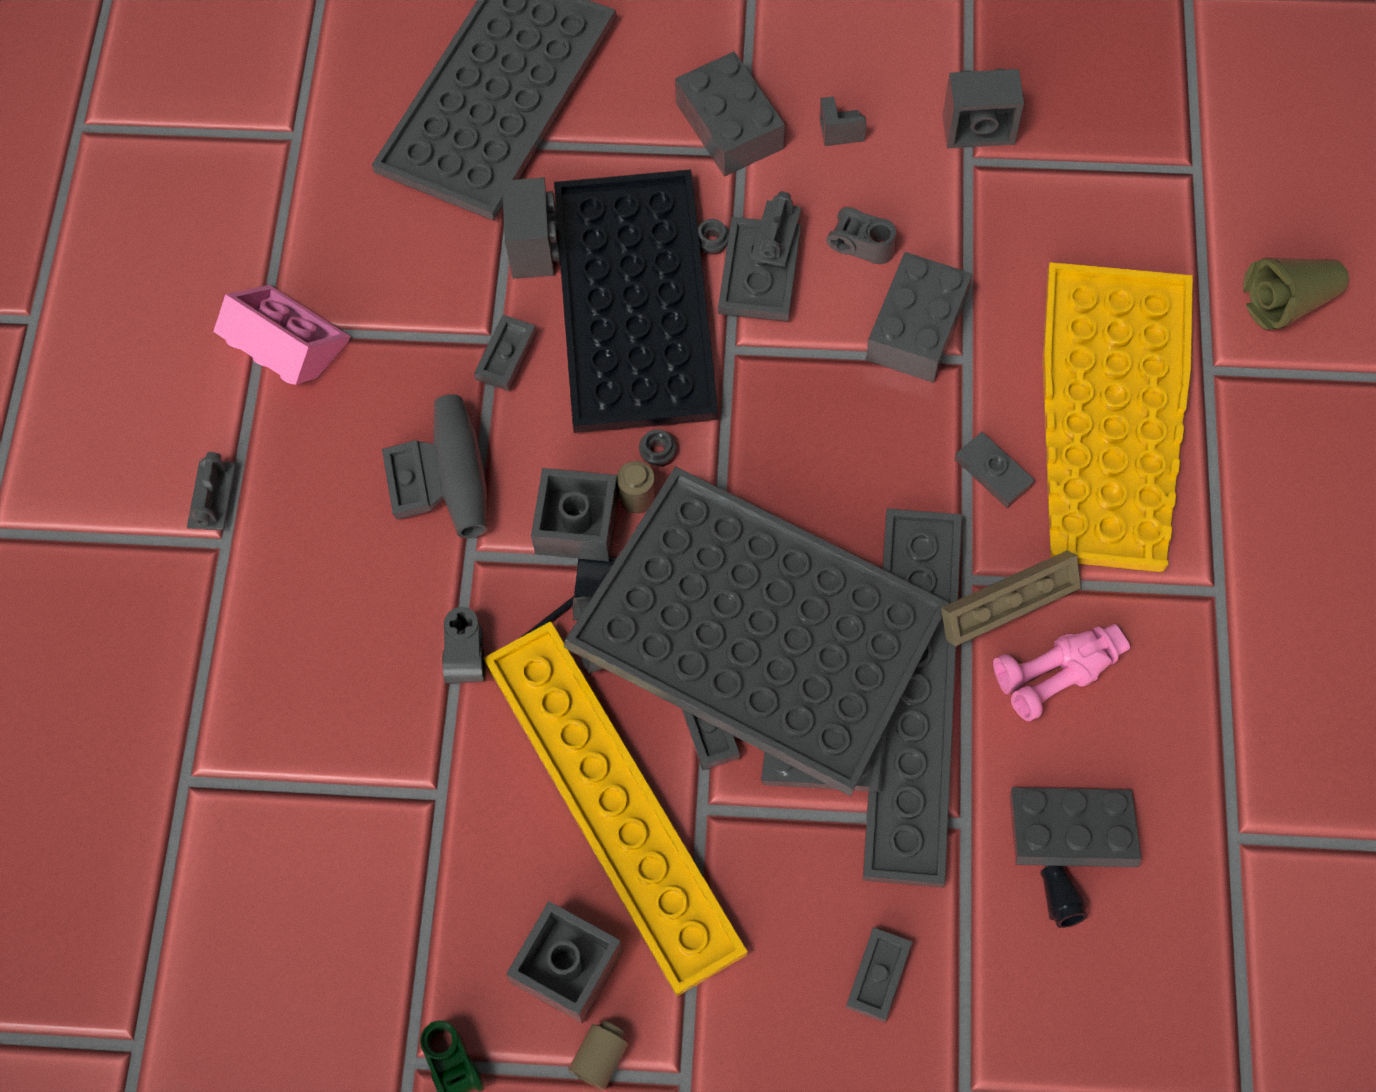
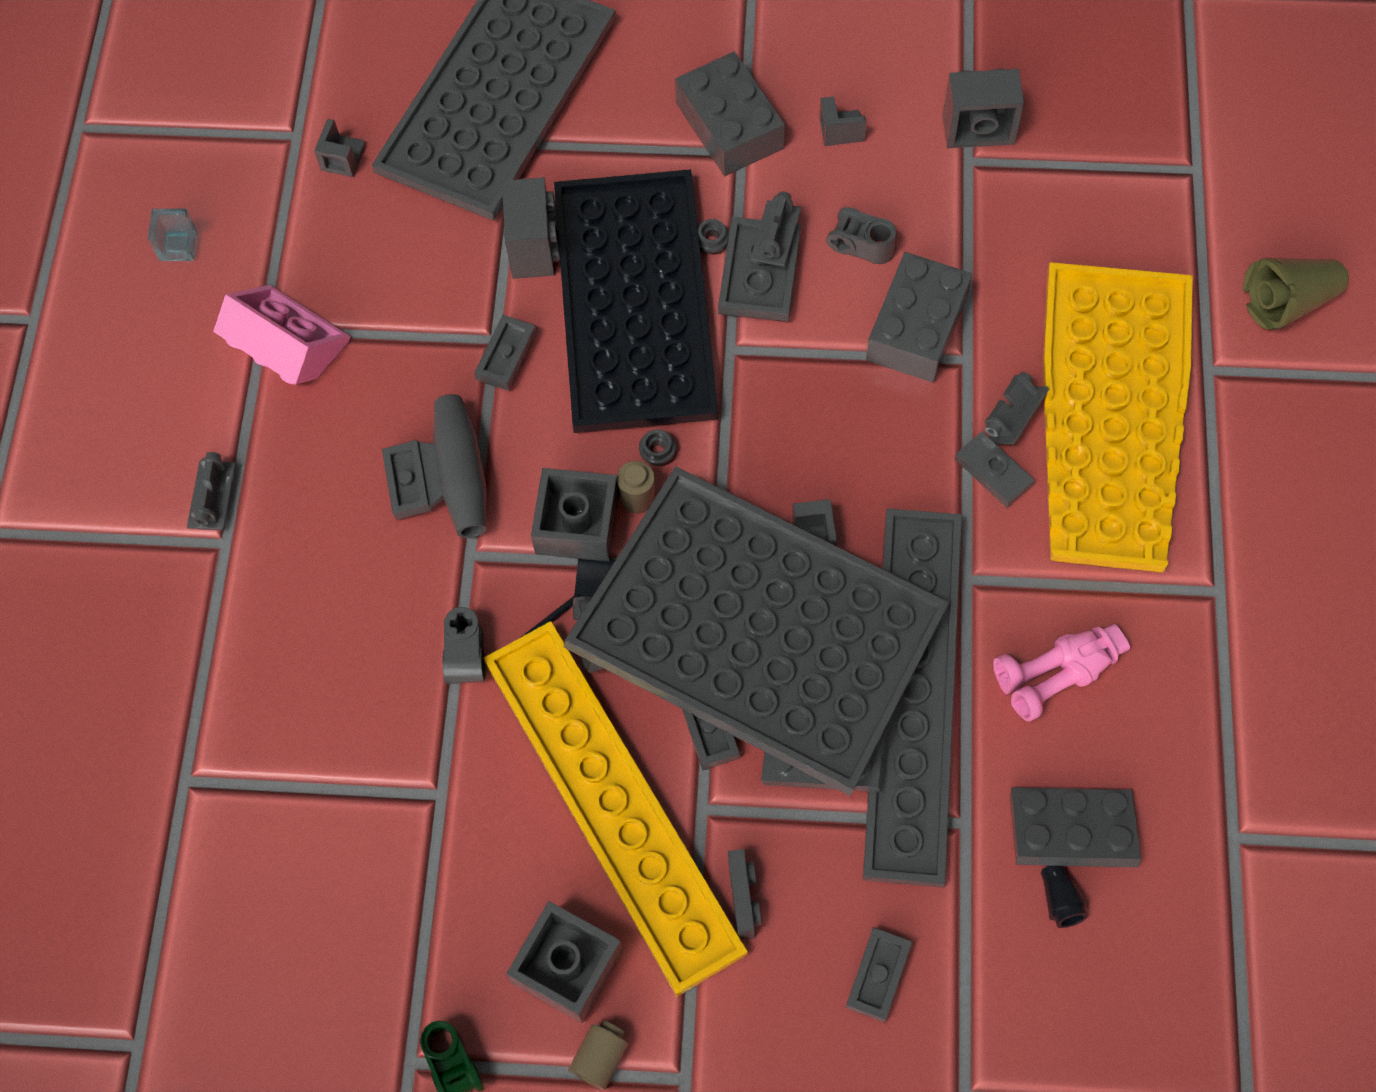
dark tan plate [941,550,1081,646] -> none
none -> clear light blue panel [148,209,198,261]
none -> dark grey panel [314,119,365,177]
none -> dark grey plate [728,849,761,940]
none -> dark grey panel [792,499,837,546]
none -> dark grey hinge [985,372,1049,444]

